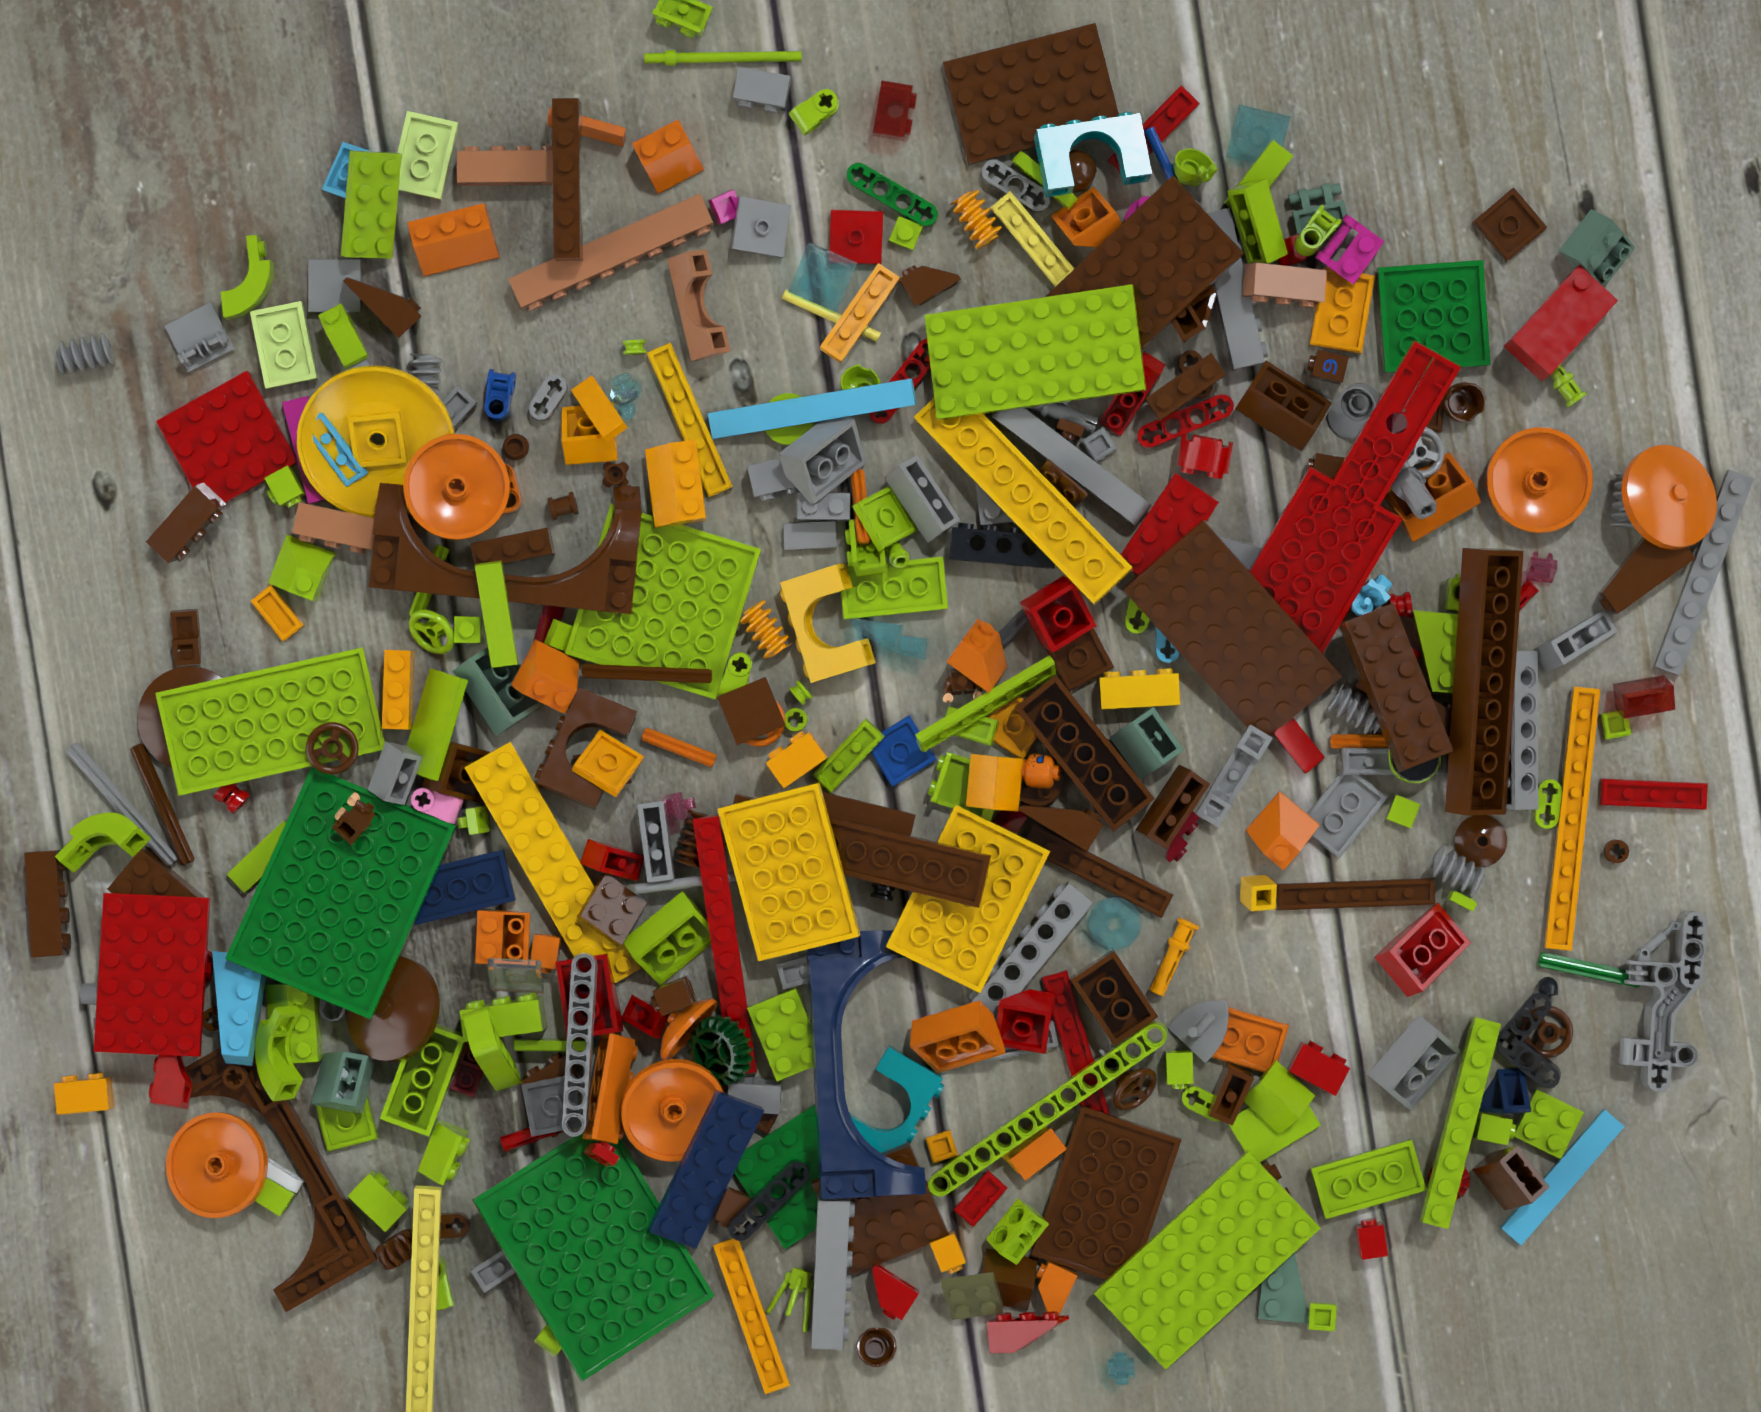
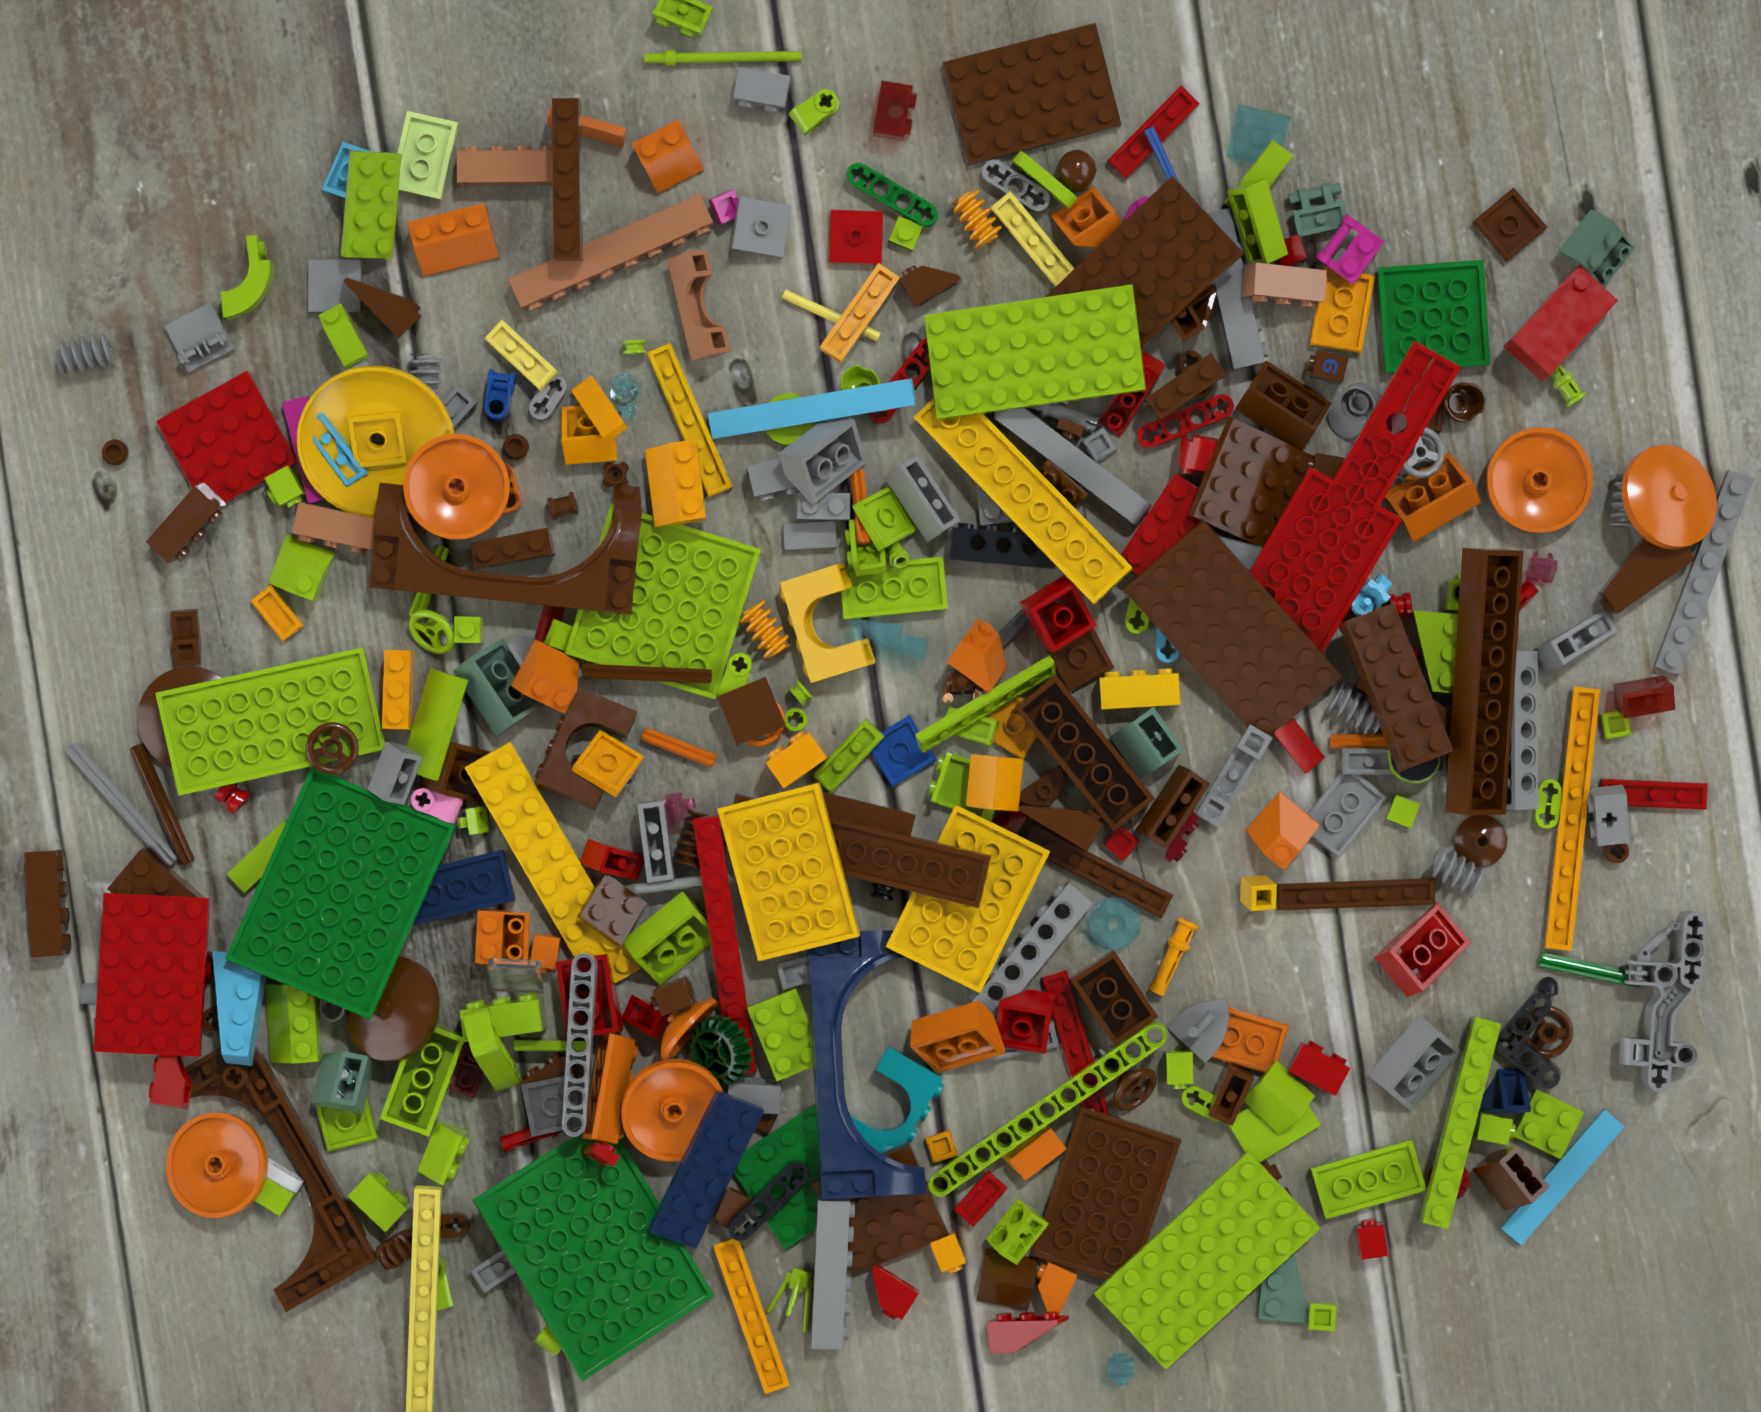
light orange brick [54,1072,114,1115] -> none
lime arch [55,812,151,873] -> none
yellowish green plate [250,301,318,389] -> none
lime arch [255,1005,304,1102] -> none
reddish brown piece [331,792,375,845] -> none
lime tile [475,561,518,668] -> none
clear light blue plate [788,242,857,312] -> none
reddish brown hair [856,1328,897,1367] -> none
olive plate [941,1272,1004,1320] -> none
orange head [1021,754,1061,789] -> none
arch [1034,112,1152,198] -> none
lime piece [1173,148,1218,187] -> none
lime piece [1295,204,1342,256] -> none
light grey piece [1391,466,1437,520] -> none
lime tile [1447,890,1477,912] -> none
none -> reddish brown plate [102,439,129,466]
none -> light yellow tile [484,320,559,391]
none -> red tile [1103,825,1140,861]
none -> reddish brown plate [1188,417,1314,547]
none -> light grey brick [1587,785,1630,846]

